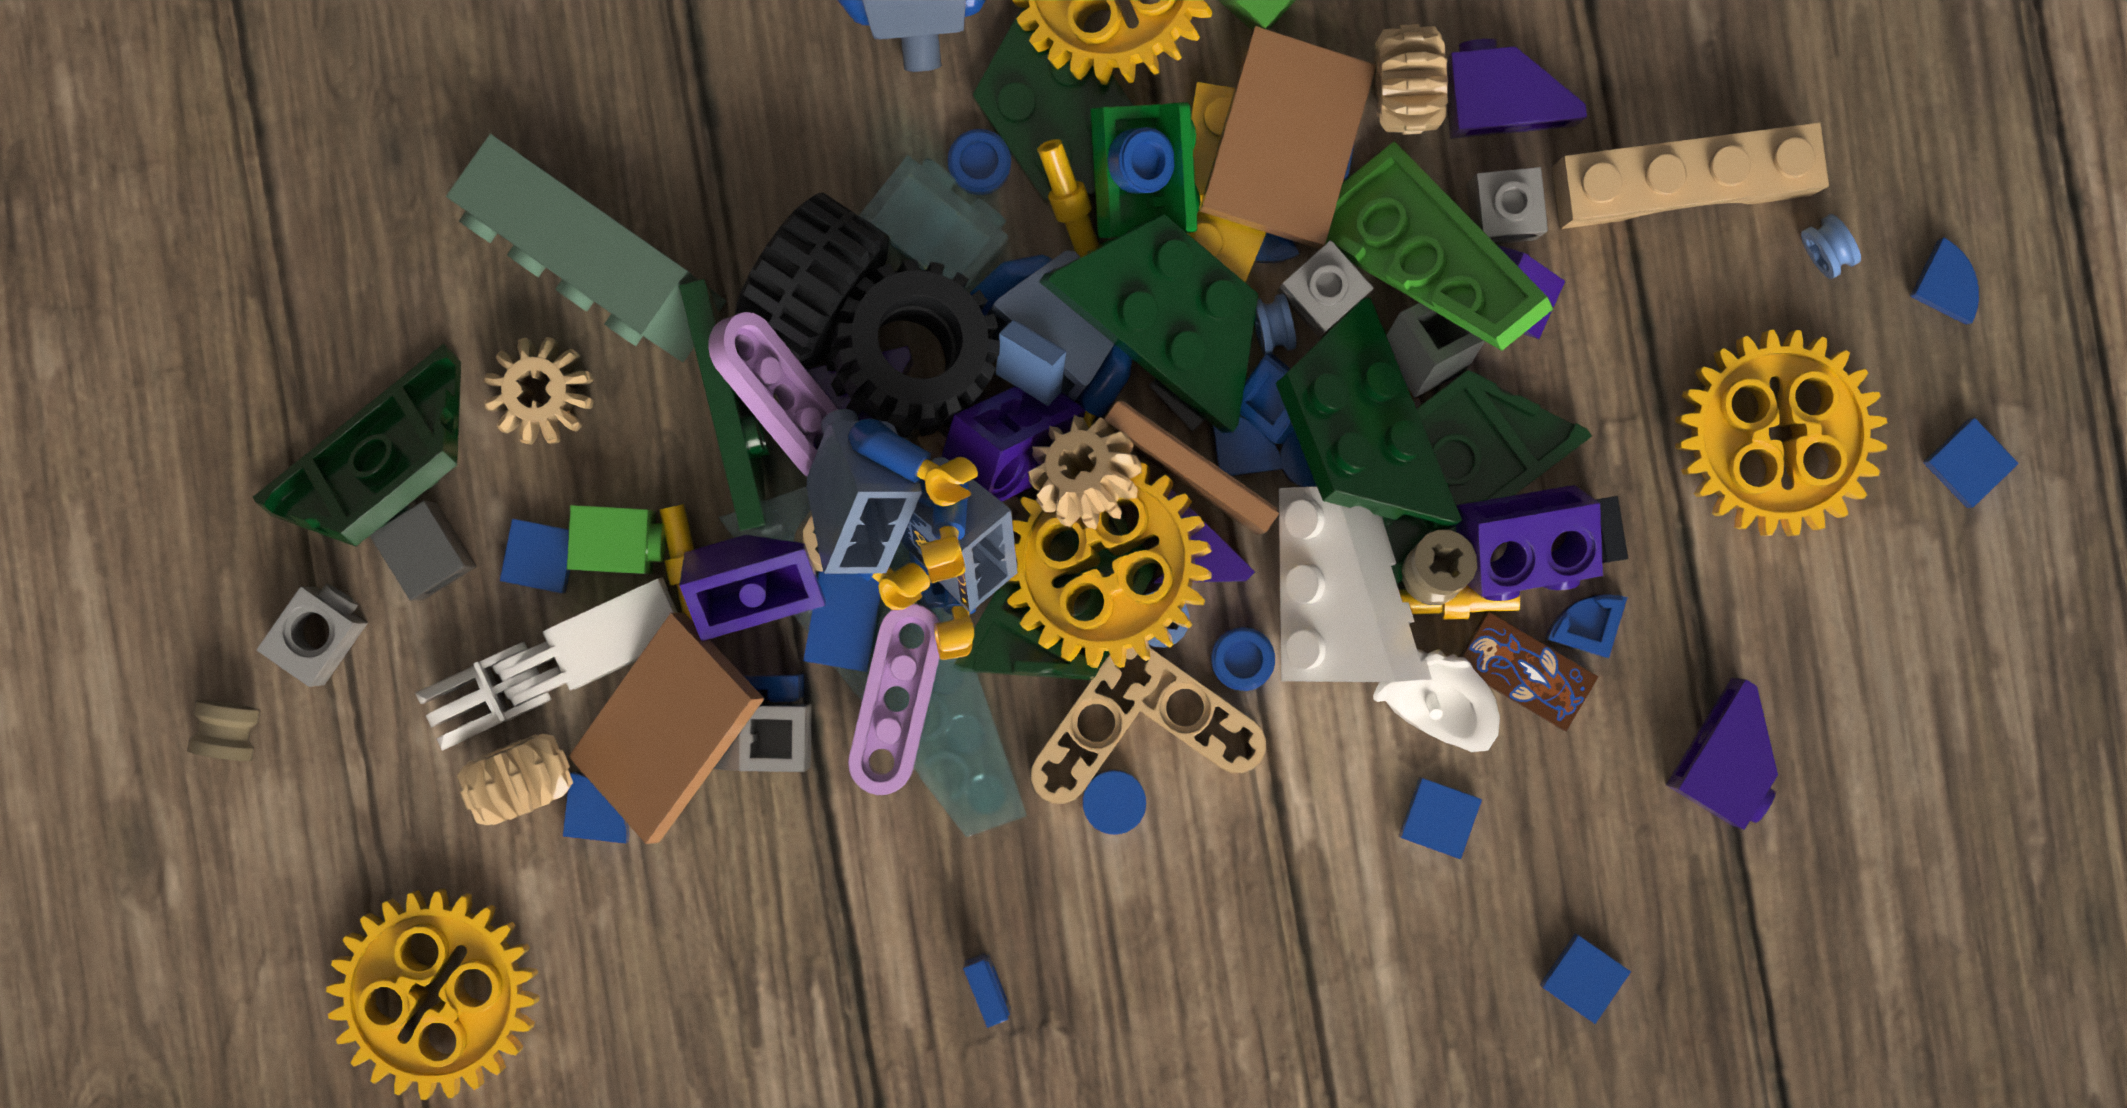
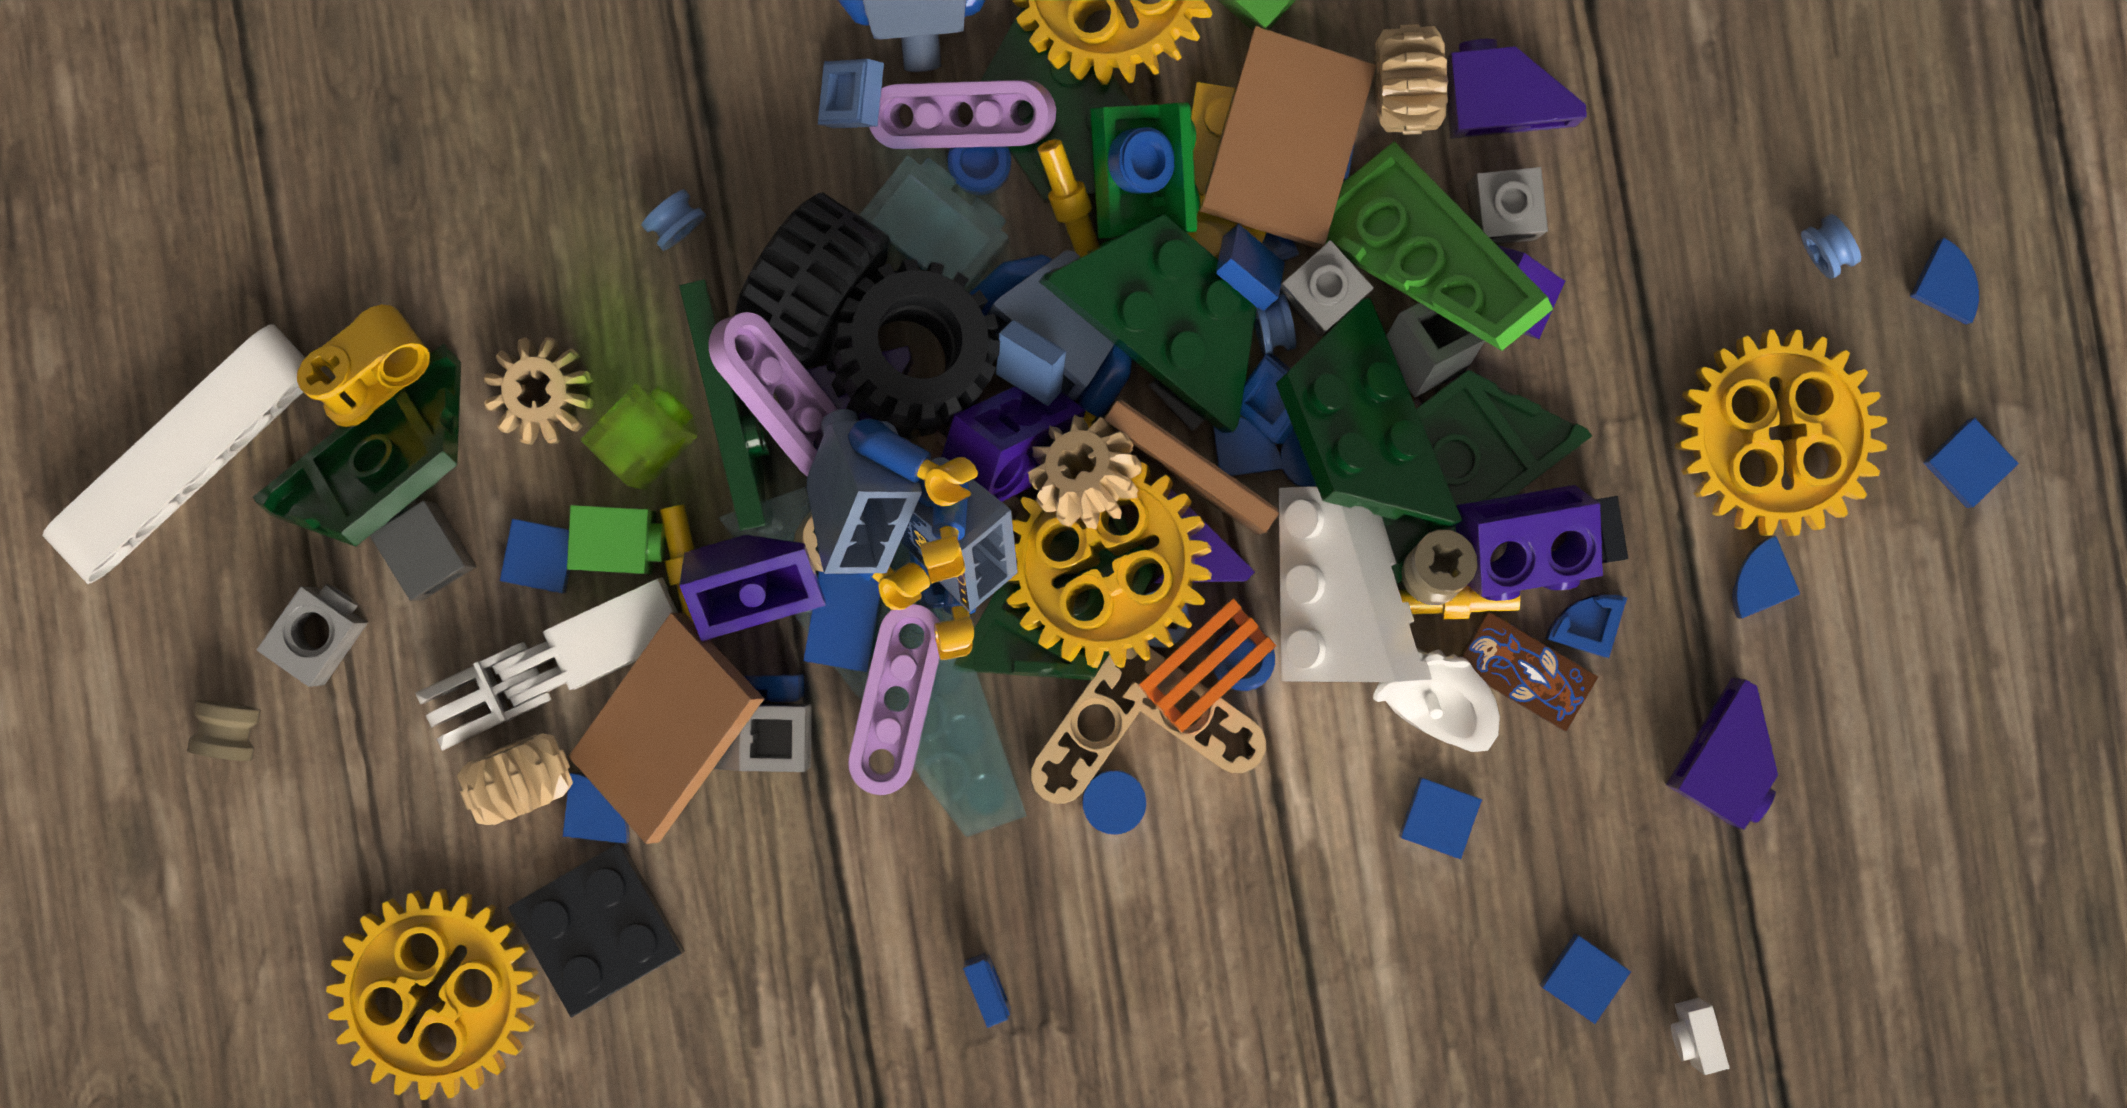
sand green wedge [446,134,727,363] -> none
tan arch [1552,122,1829,229] -> none
none -> white beam [42,324,305,584]
none -> yellow piece [297,304,430,427]
none -> black plate [508,843,685,1018]
none -> clear neon green brick [580,383,698,490]
none -> medium blue bush [641,189,706,251]
none -> medium blue tile [818,59,884,128]
none -> lavender plate [869,80,1056,149]
none -> orange tile [1137,598,1277,733]
none -> blue tile [1216,224,1285,311]
none -> white plate [1671,997,1730,1075]
none -> blue tile [1732,536,1800,619]

